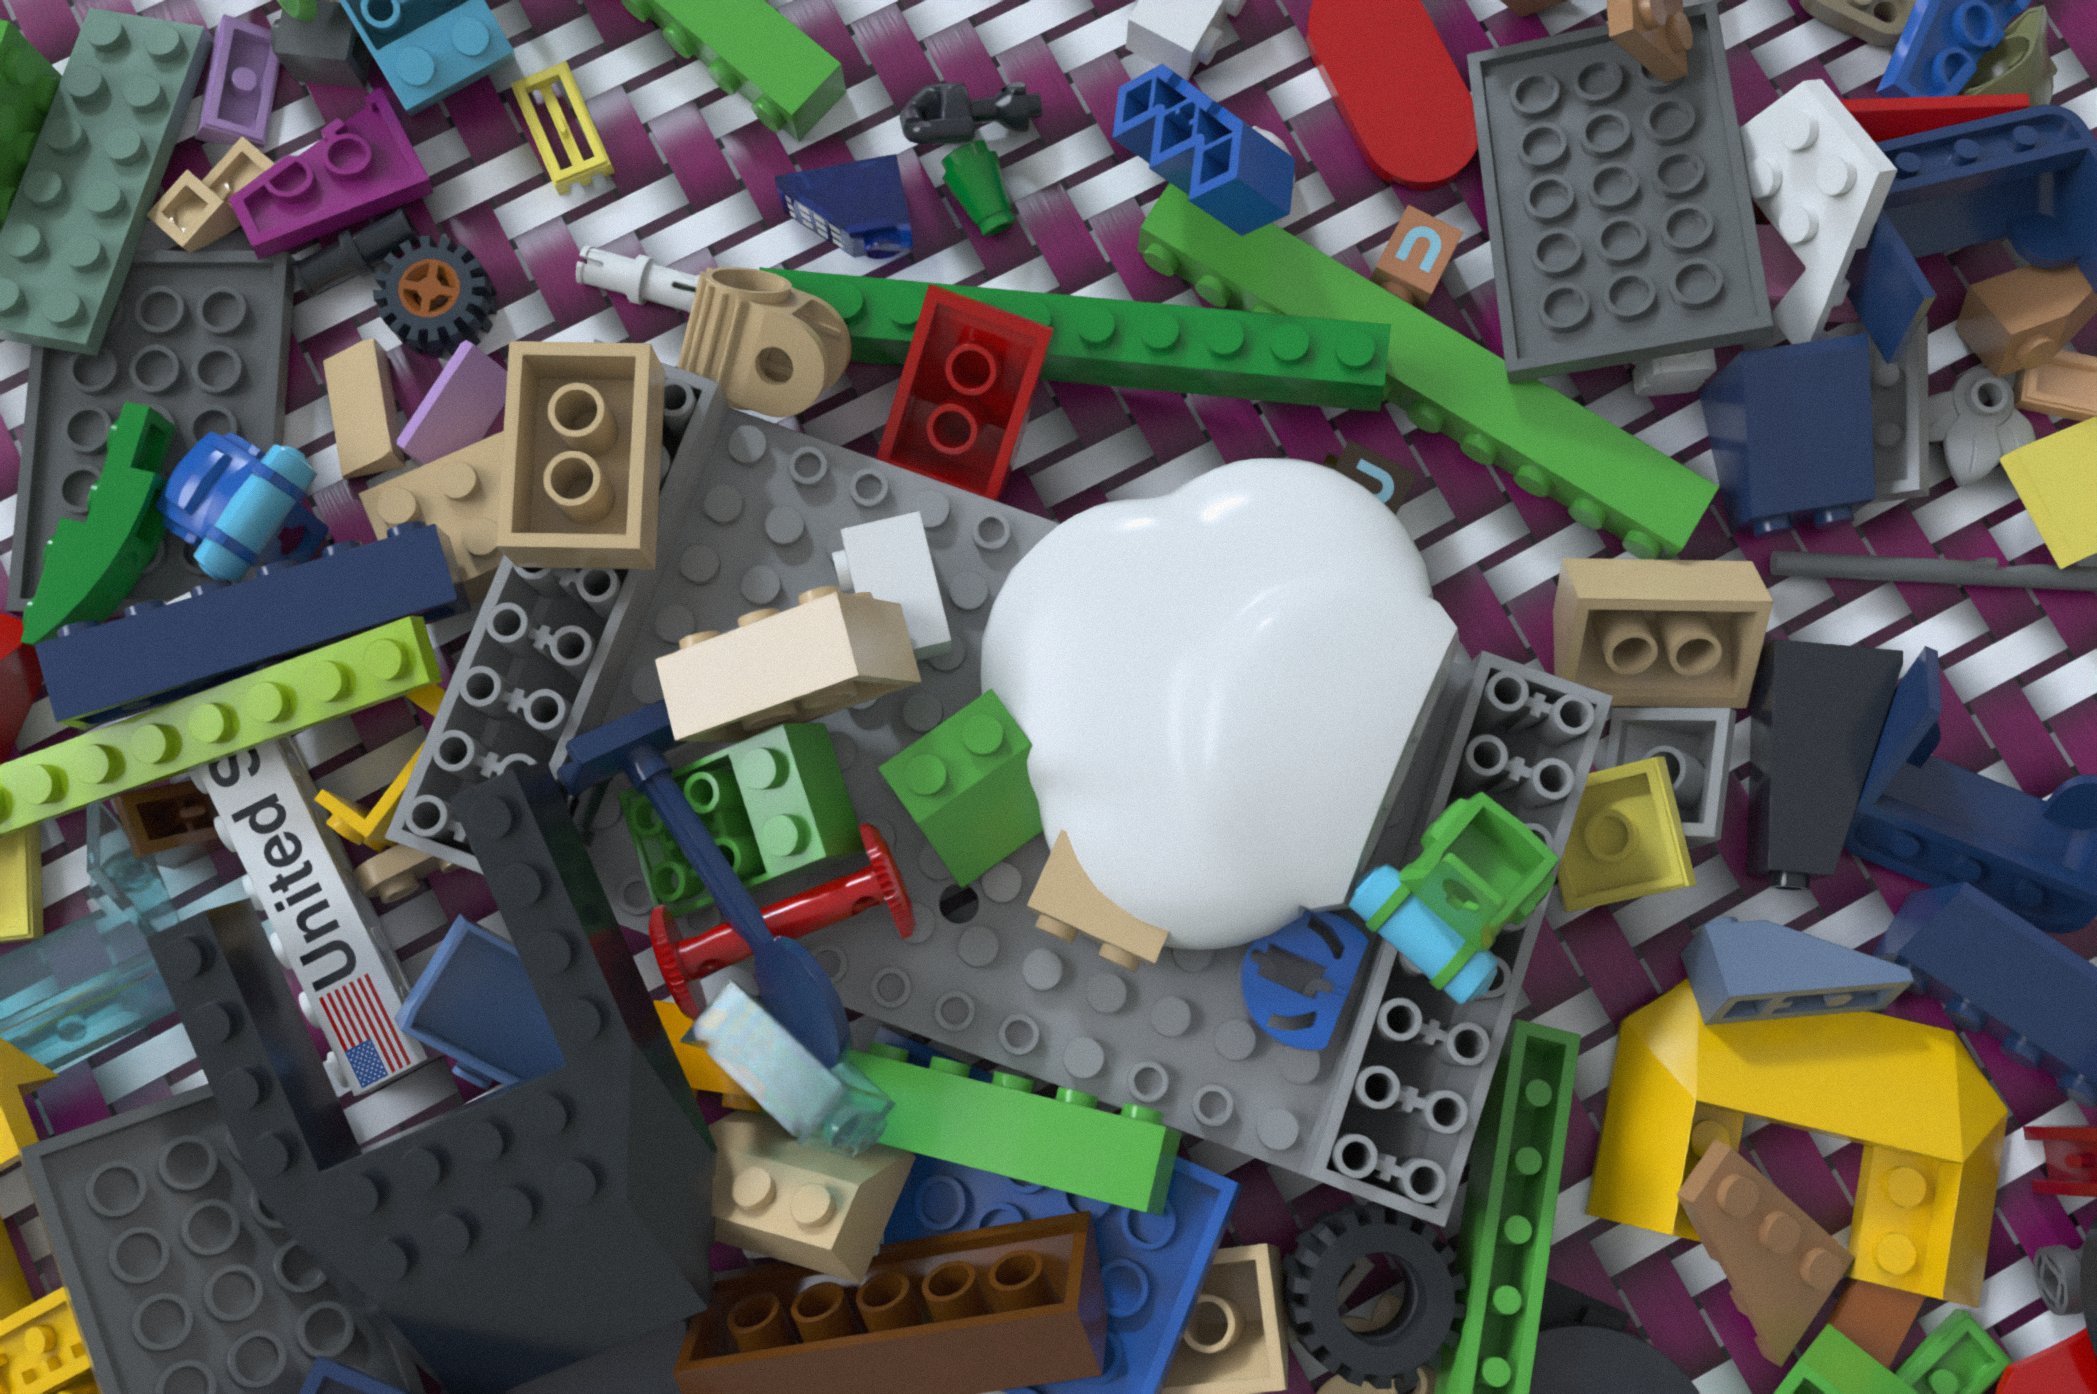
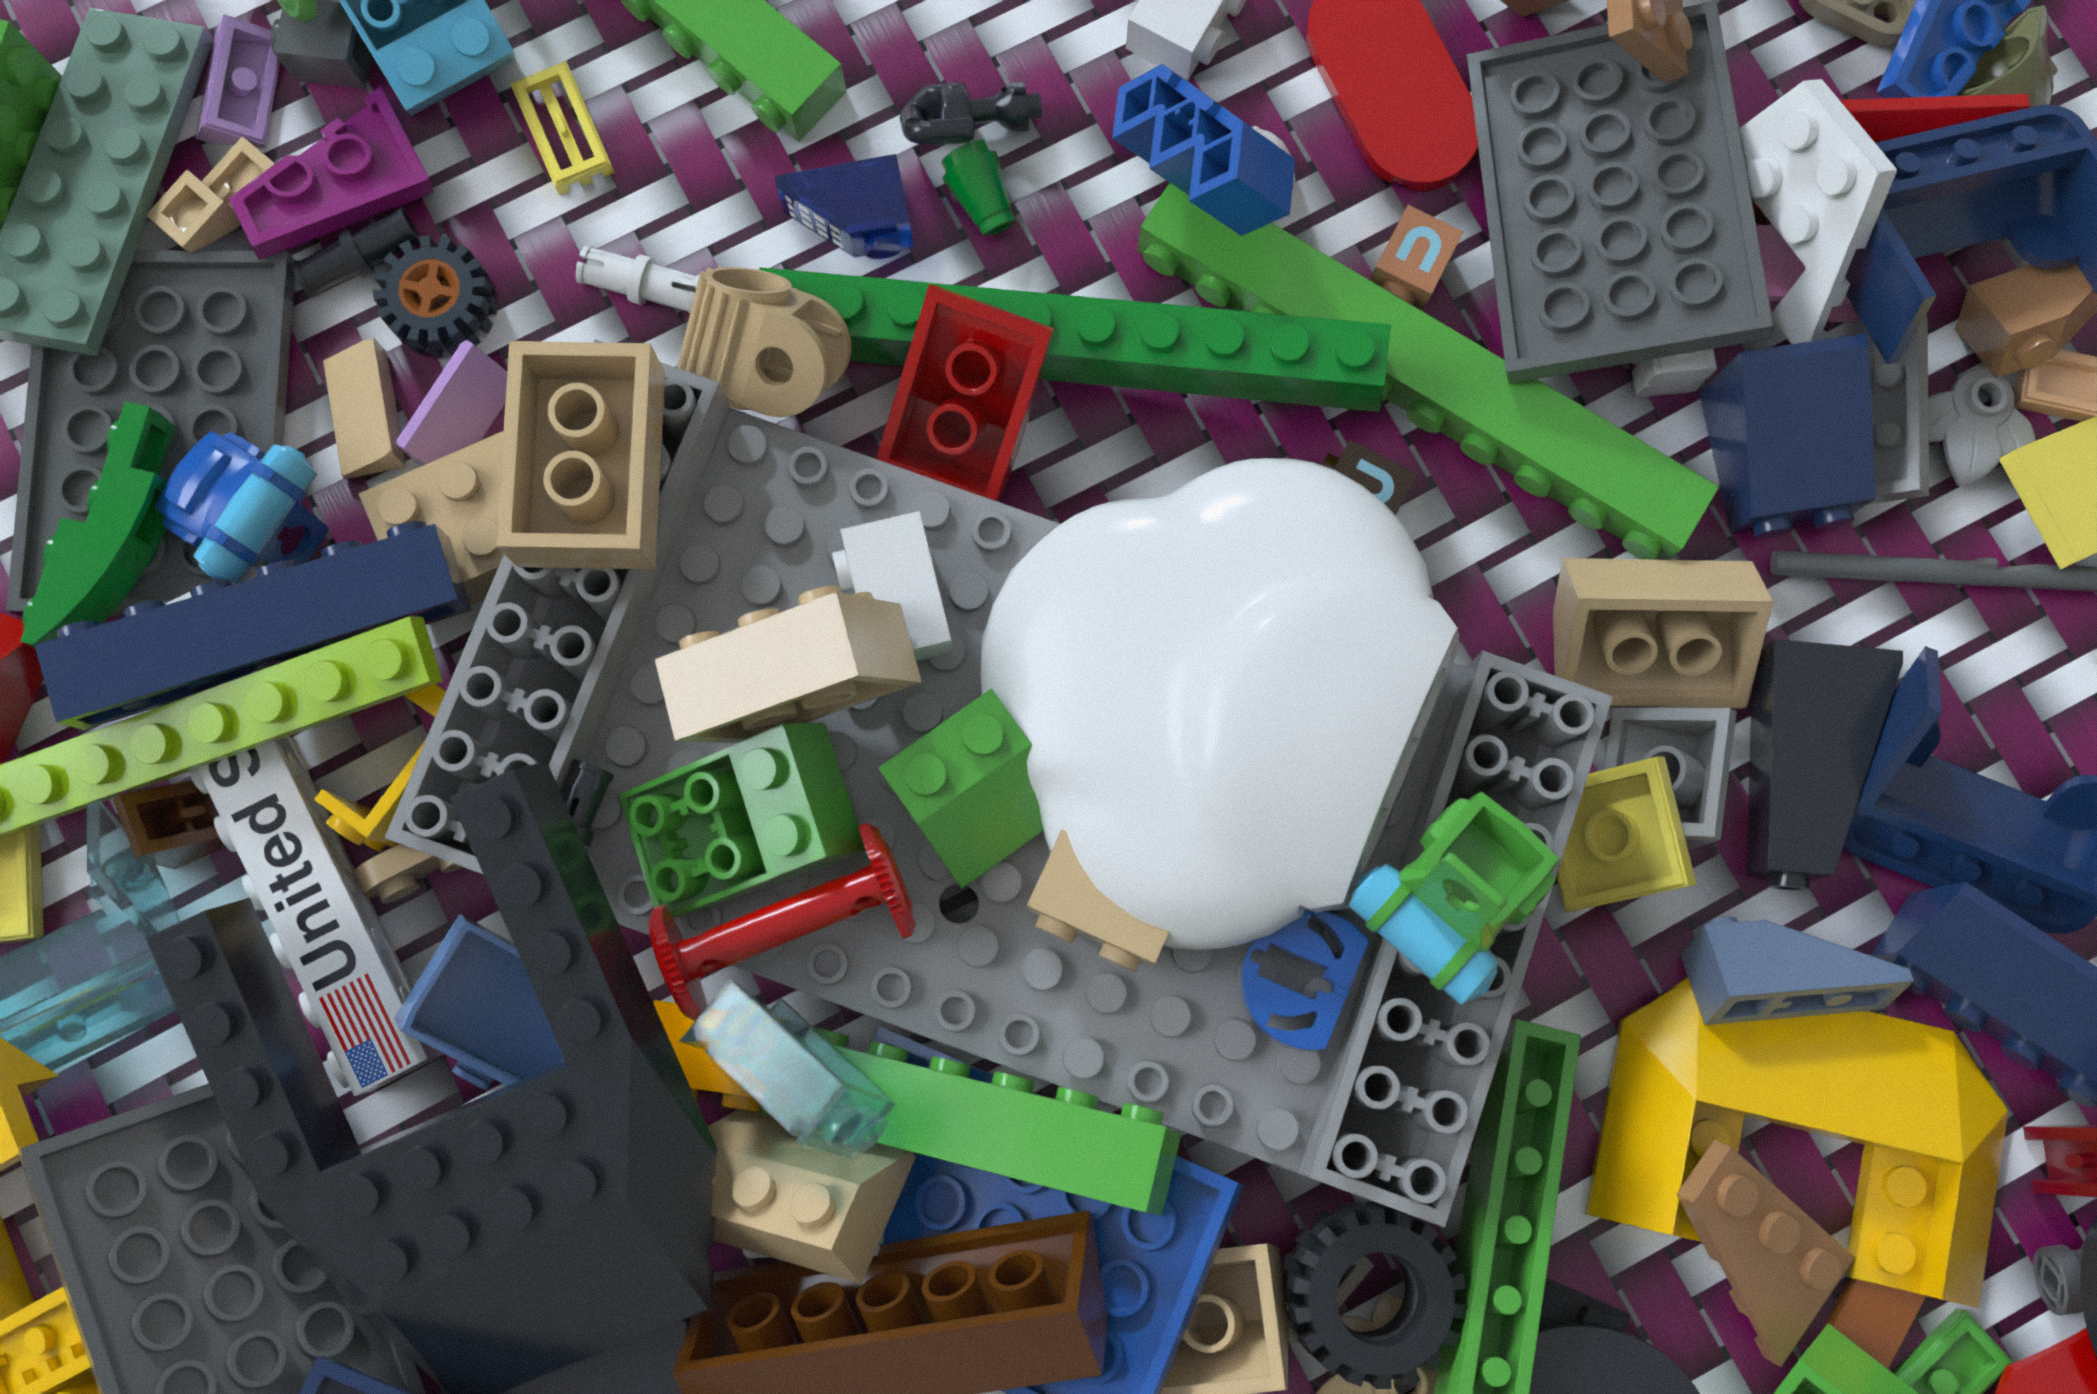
dark blue piece [557,699,851,1071] -> none

